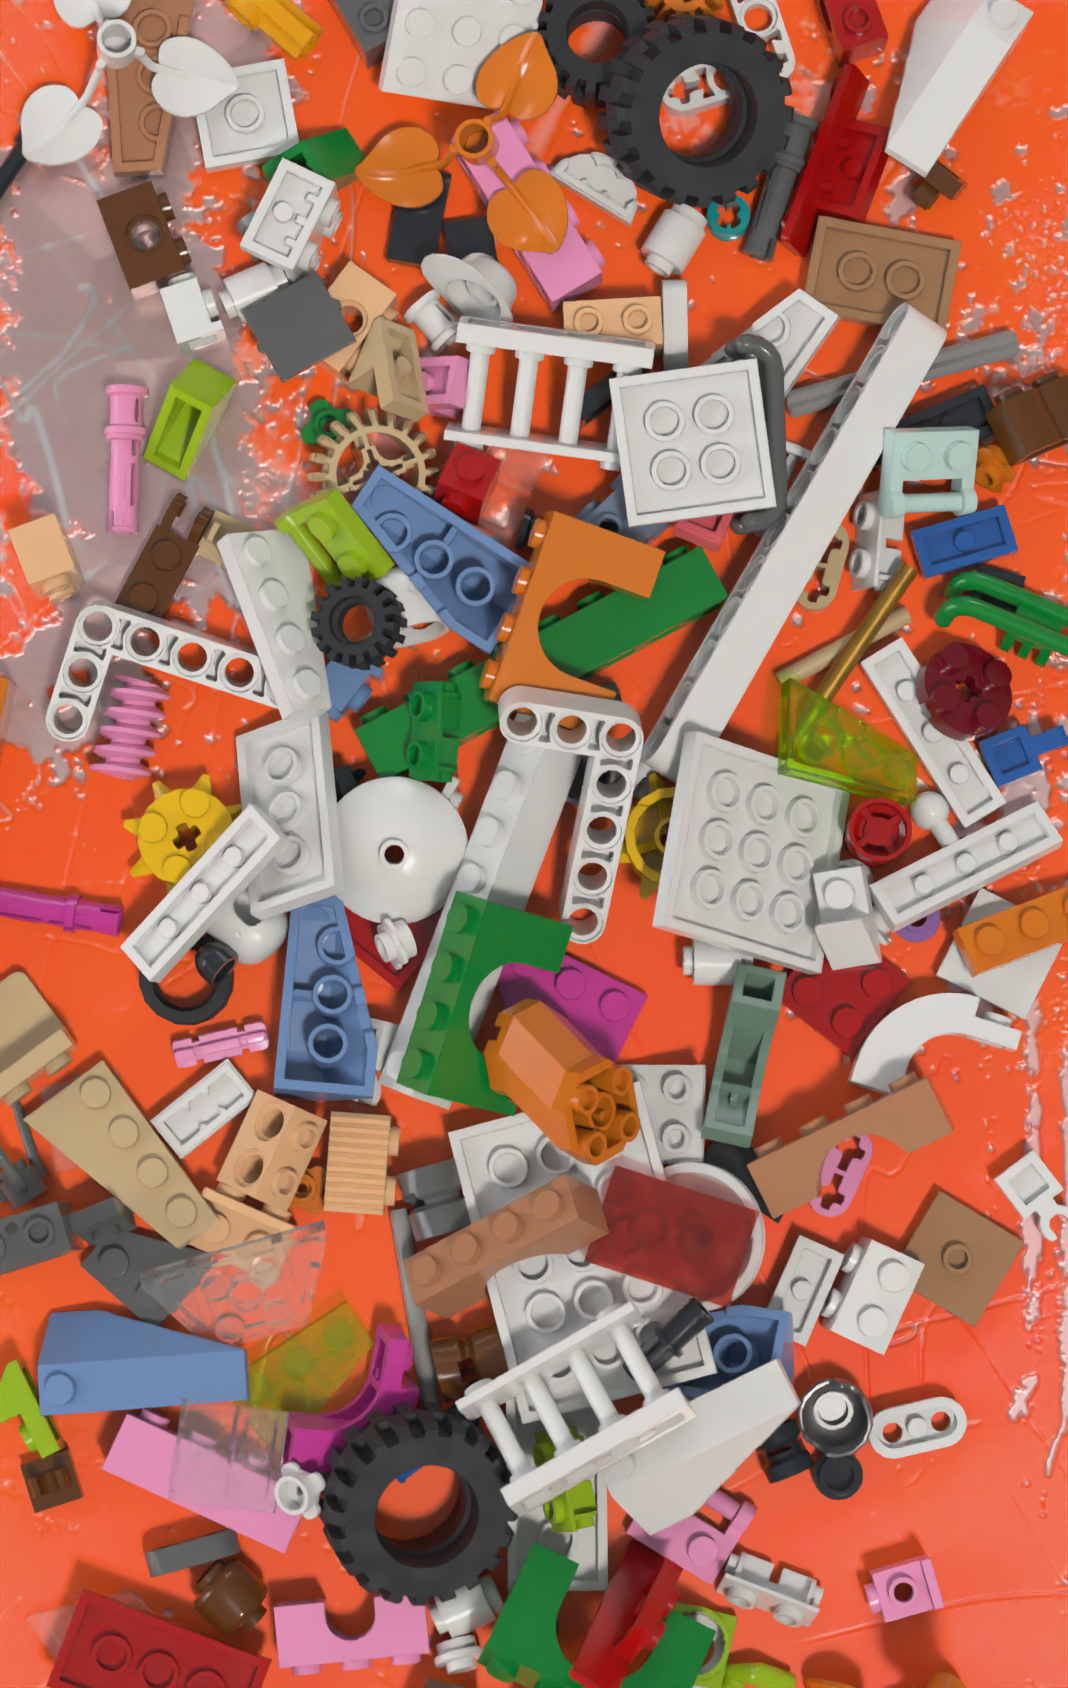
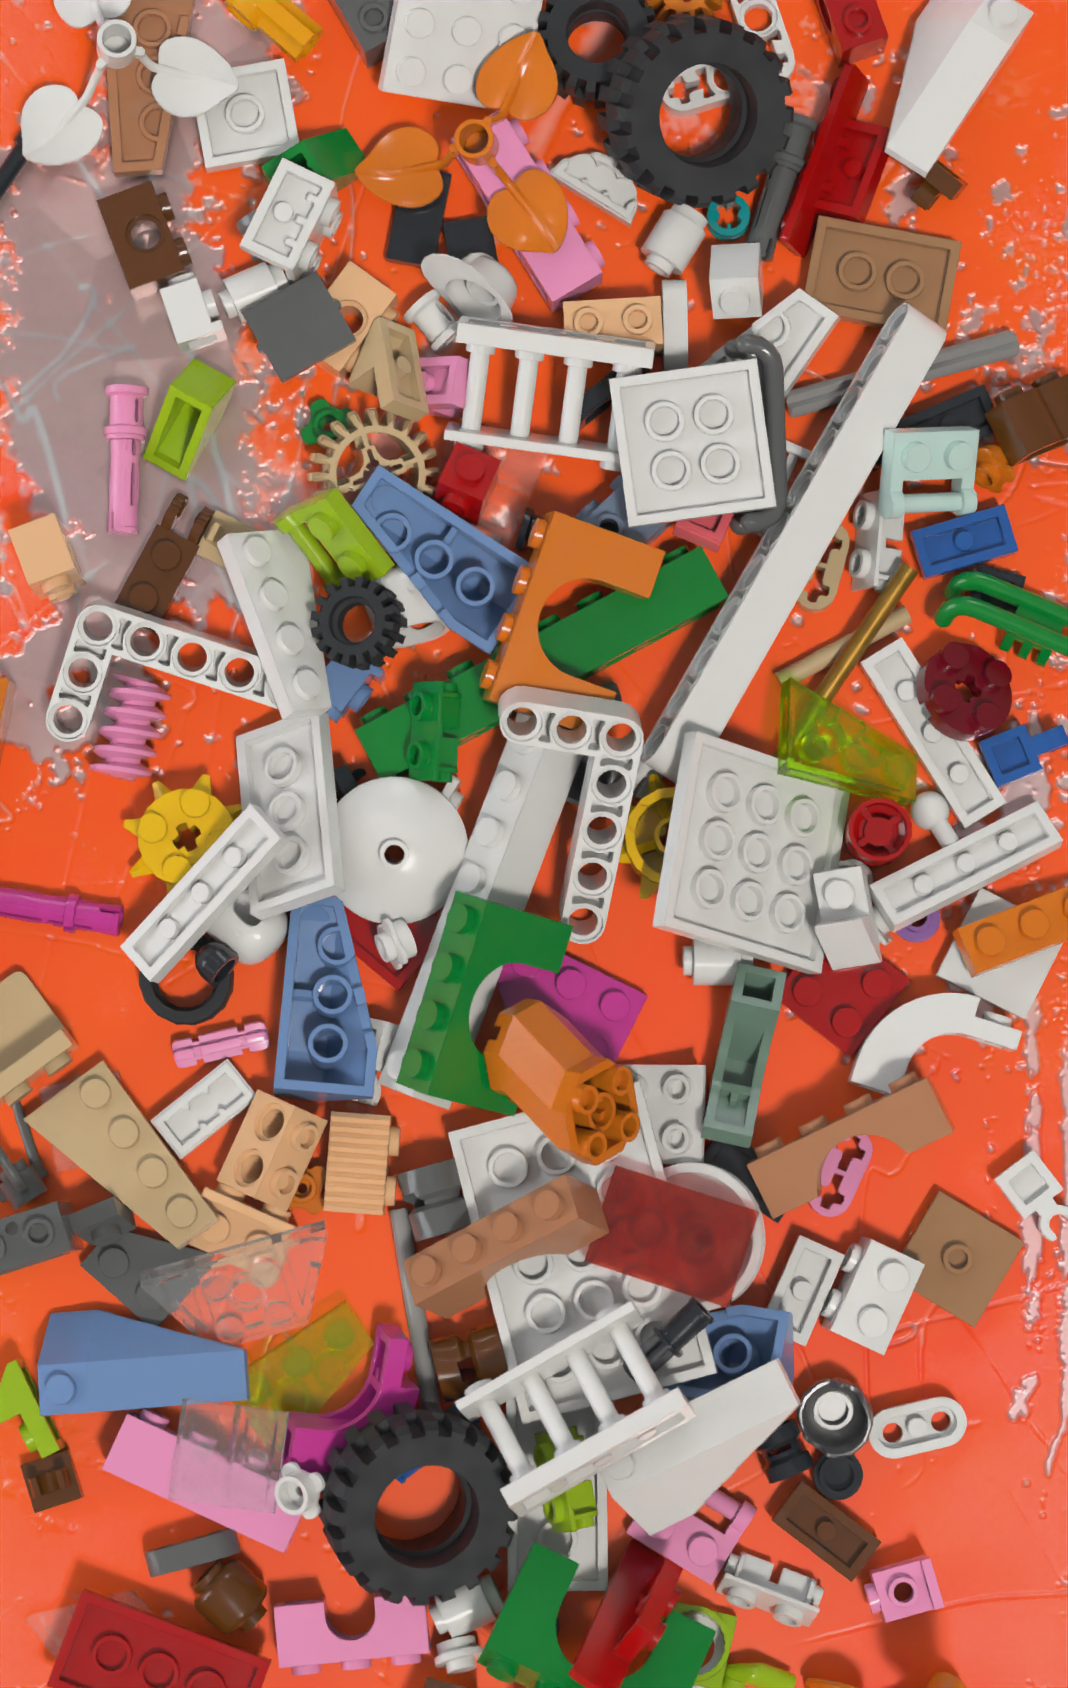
none -> white brick [709,242,764,319]
none -> reddish brown plate [771,1479,881,1582]

